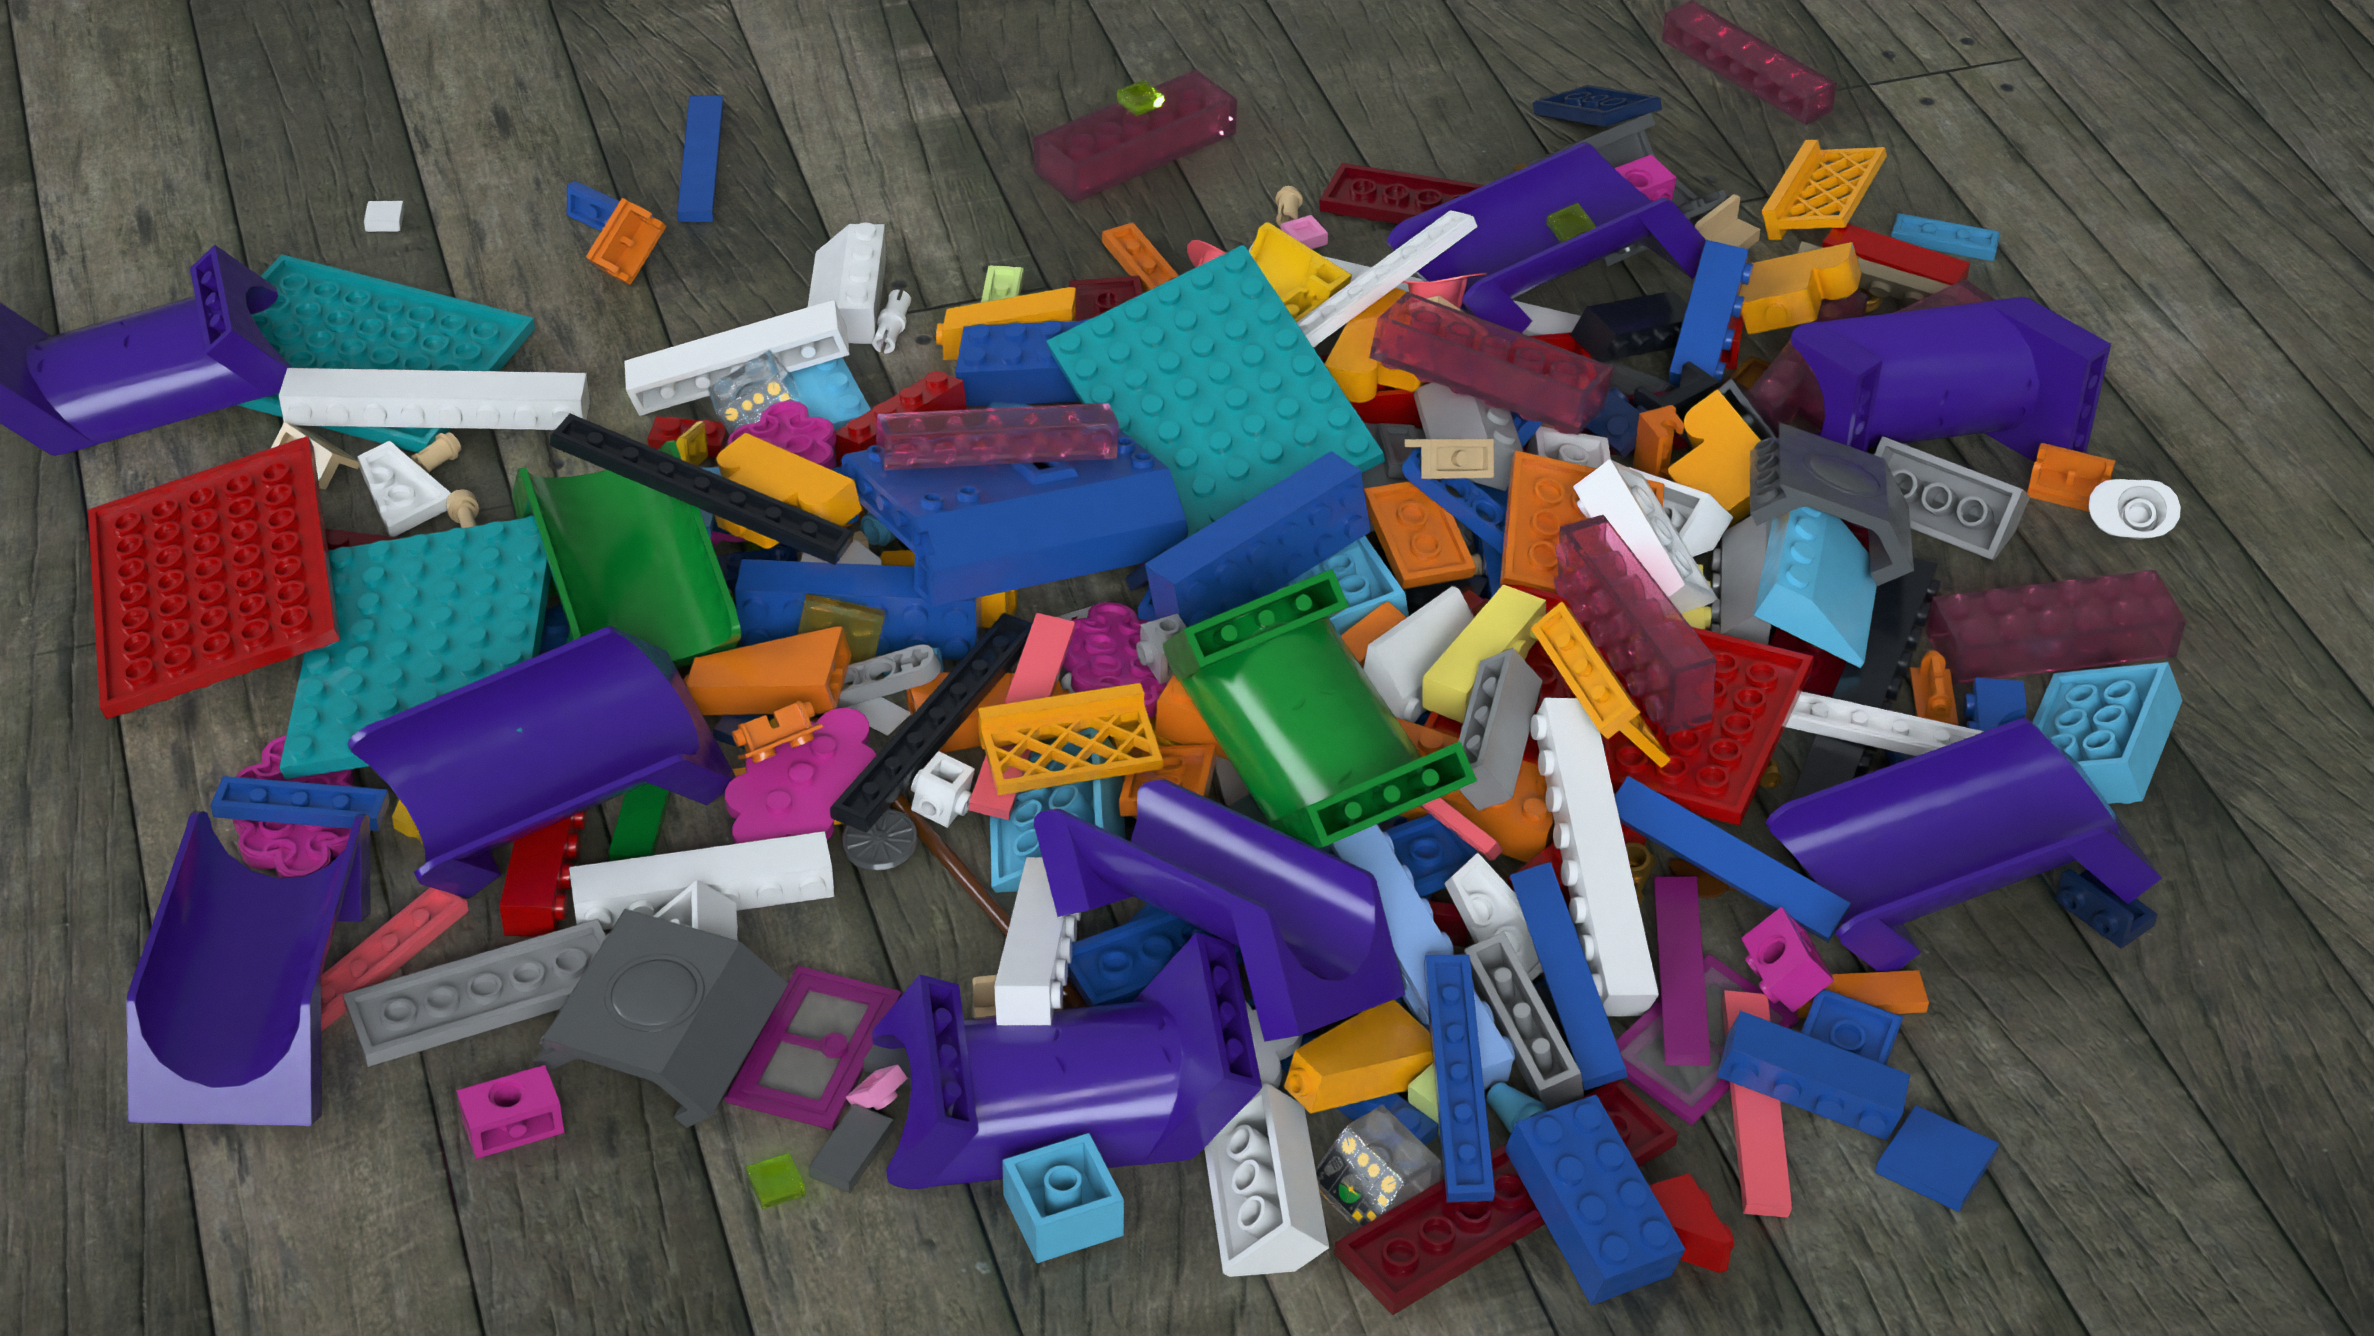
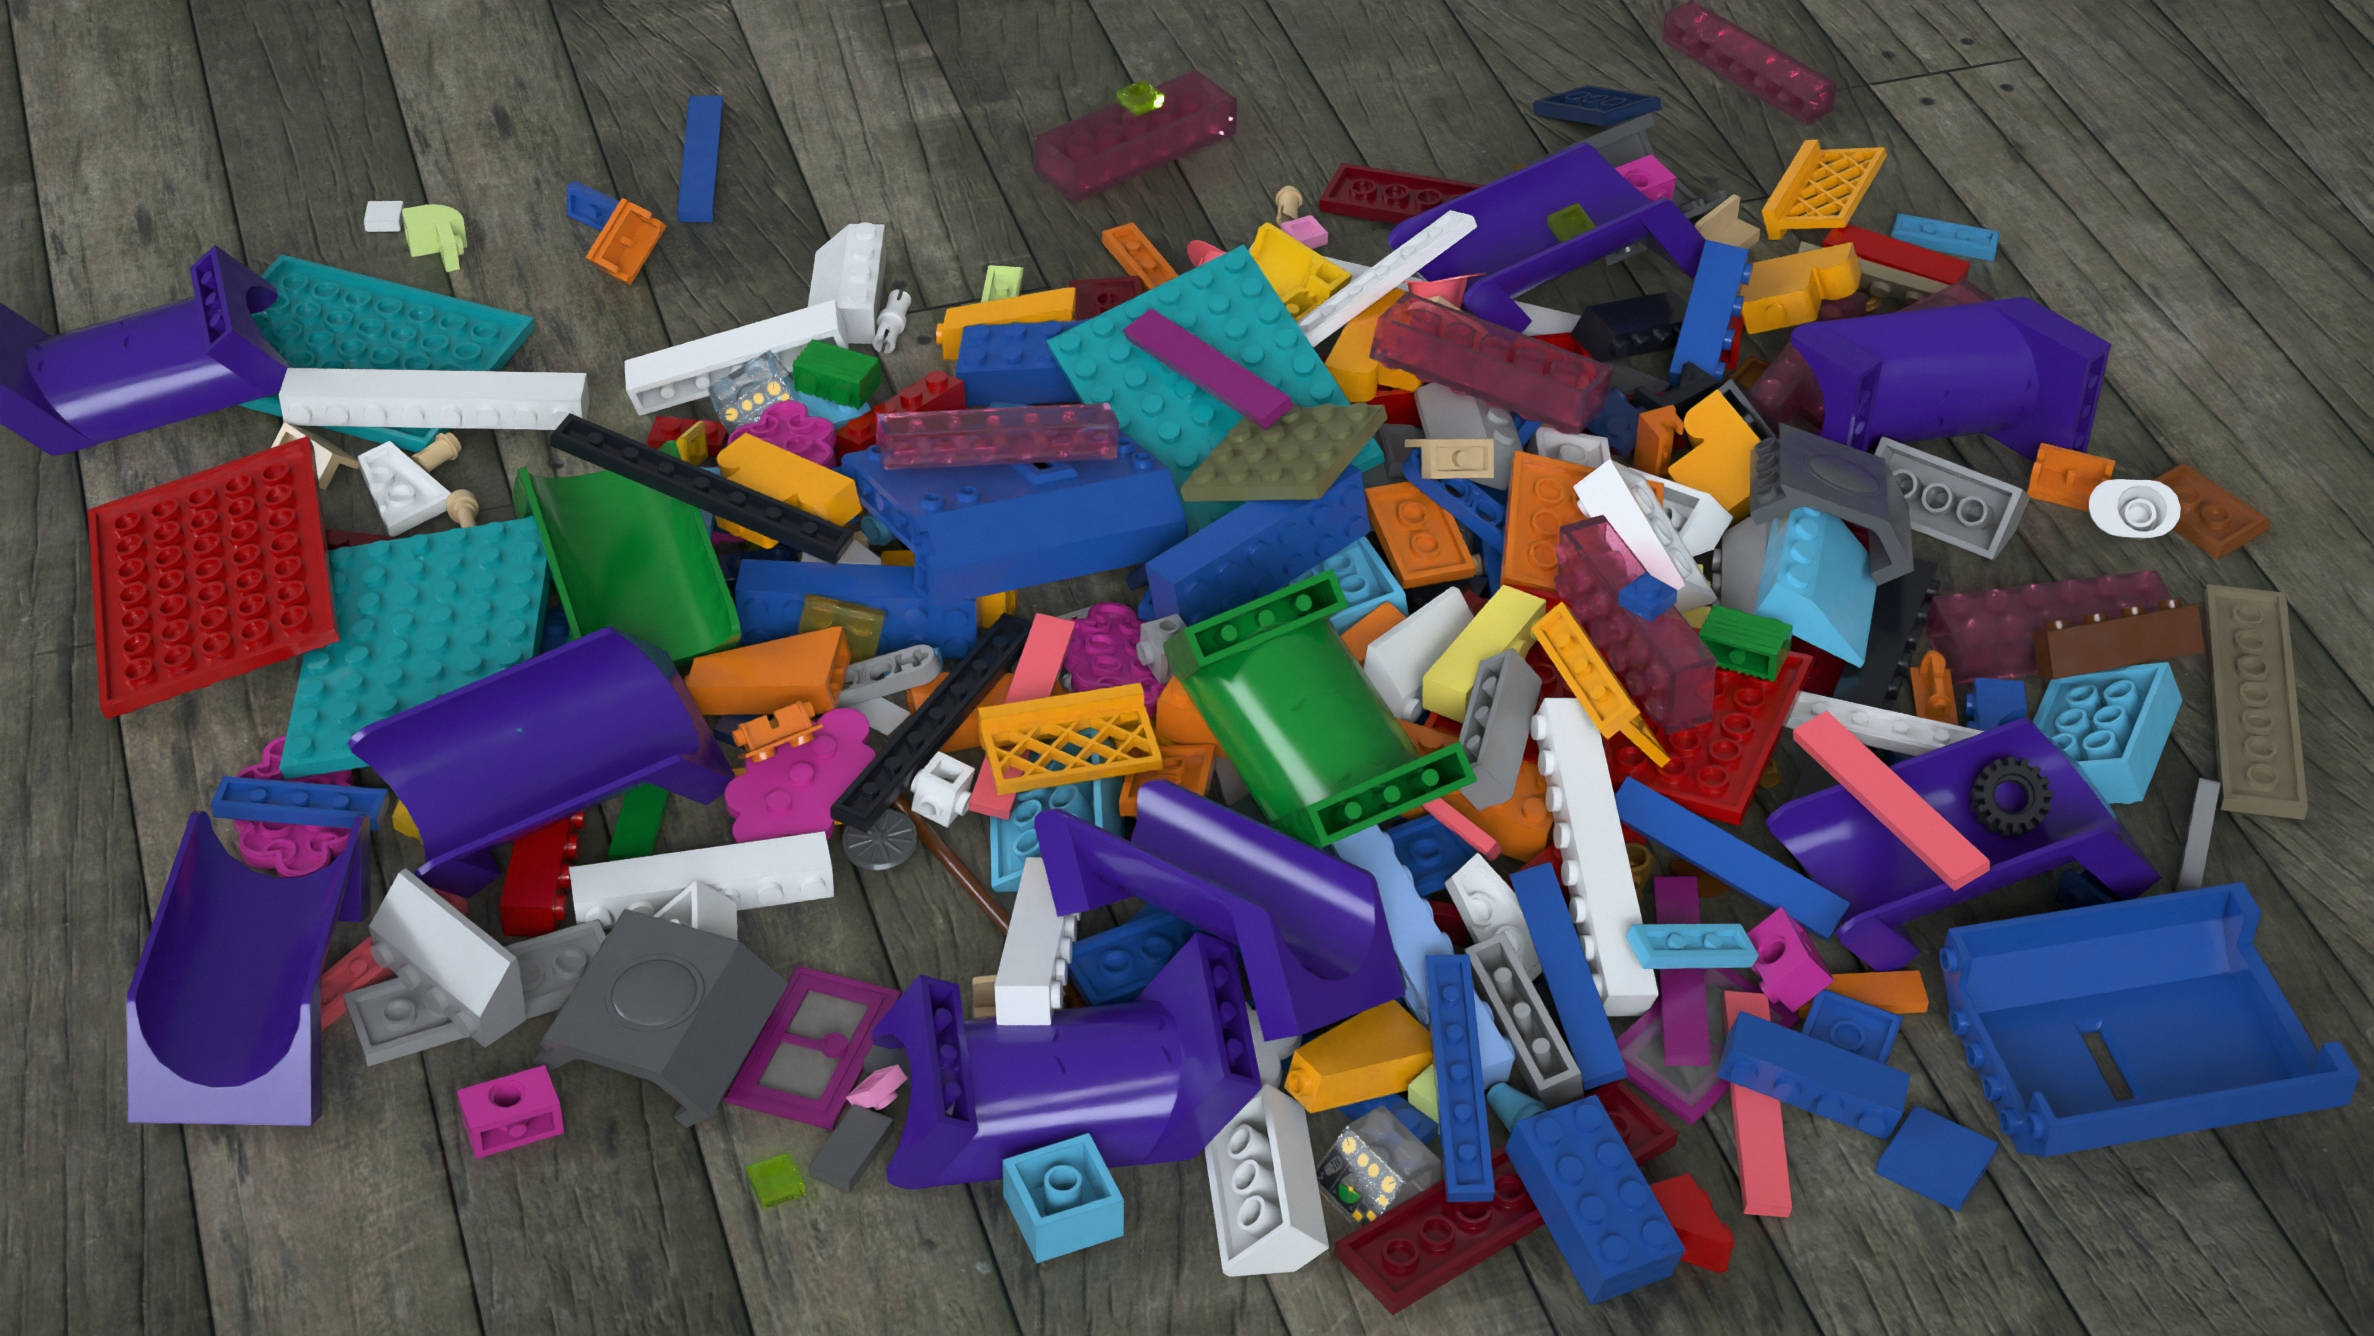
none -> light grey slope [369,868,527,1048]
none -> yellowish green brick [401,204,468,272]
none -> green brick [792,339,881,410]
none -> magenta tile [1123,308,1294,430]
none -> olive plate [1180,402,1388,502]
none -> blue plate [1618,572,1677,622]
none -> medium azure plate [1625,924,1759,969]
none -> green brick [1697,605,1793,682]
none -> coral tile [1793,711,1990,891]
none -> blue panel [1939,882,2360,1157]
none -> black tyre [1969,757,2053,838]
none -> reddish brown brick [2032,597,2205,680]
none -> dark orange tile [2151,463,2271,560]
none -> light grey beam [2176,777,2220,892]
none -> dark tan plate [2204,584,2308,820]

